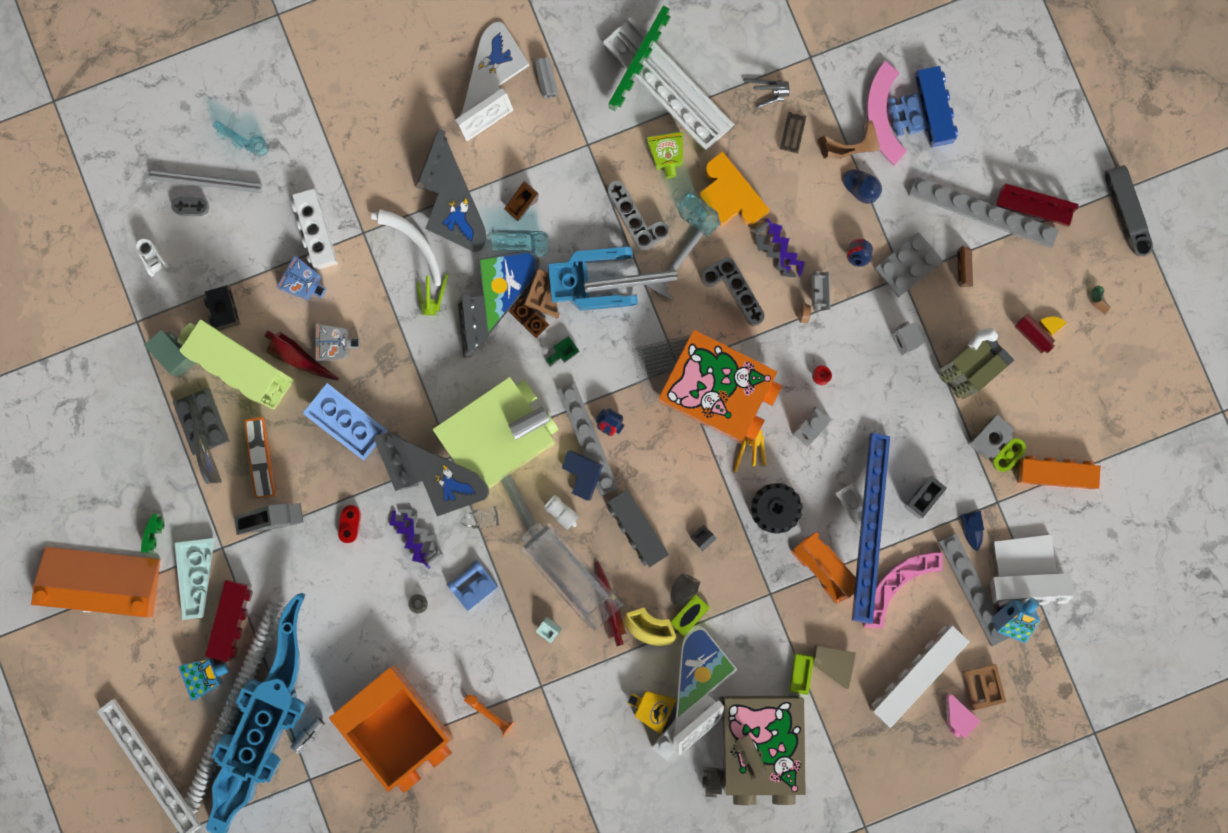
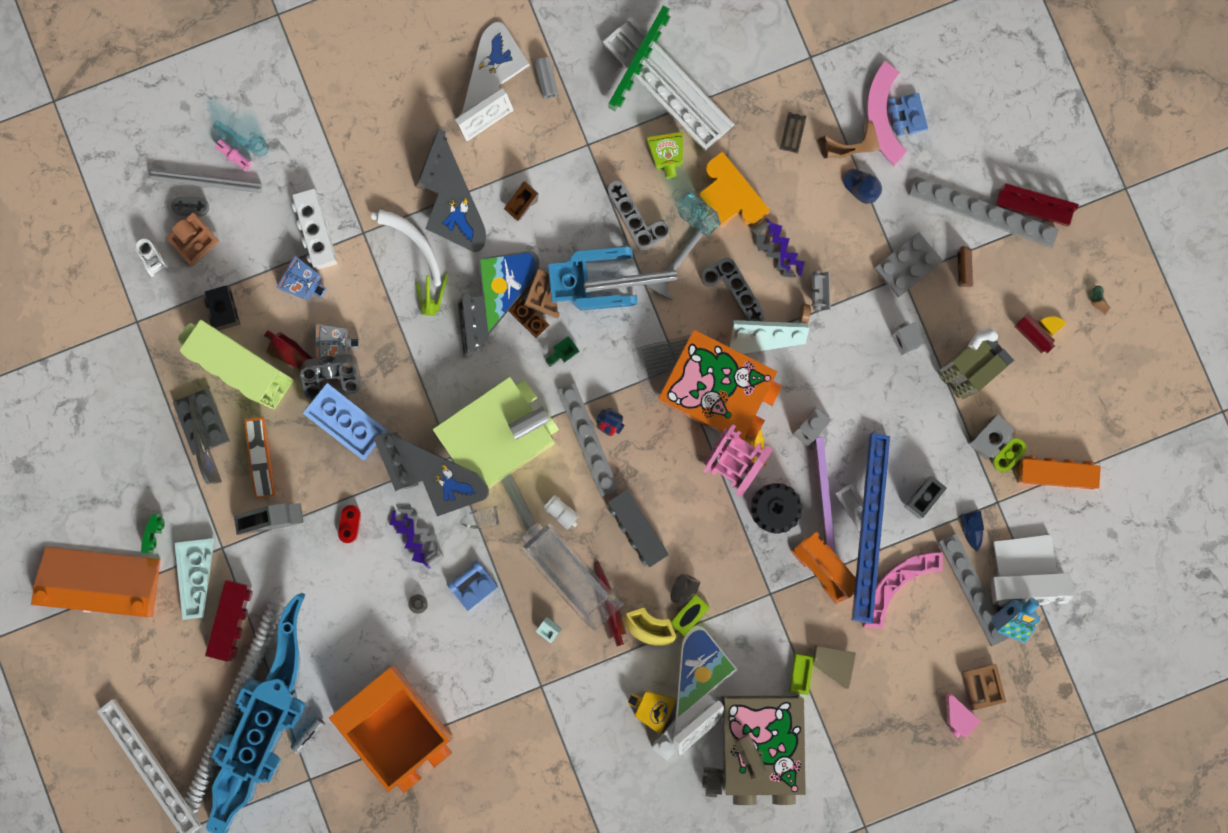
sand green brick [144,330,195,378] -> none
dark azure torso [178,658,230,701] -> none
orange piece [464,694,515,738] -> none
clear light blue plate [492,230,549,257] -> none
dark blue tile [562,450,603,501] -> none
dark grey plate [690,525,717,551] -> none
dark grey plant [743,78,790,108] -> none
red tile [812,365,832,386] -> none
dark blue head [847,239,873,267] -> none
white brick [871,625,970,728] -> none
blue brick [915,66,958,148] -> none
dark grey piece [1105,165,1153,257] -> none
none -> nougat plate [166,213,220,267]
none -> bright pink pin [214,138,252,171]
none -> dark grey beam [300,354,361,400]
none -> bright pink fence [703,424,773,497]
none -> light aqua wing [728,320,809,354]
none -> lavender tile [814,437,835,553]

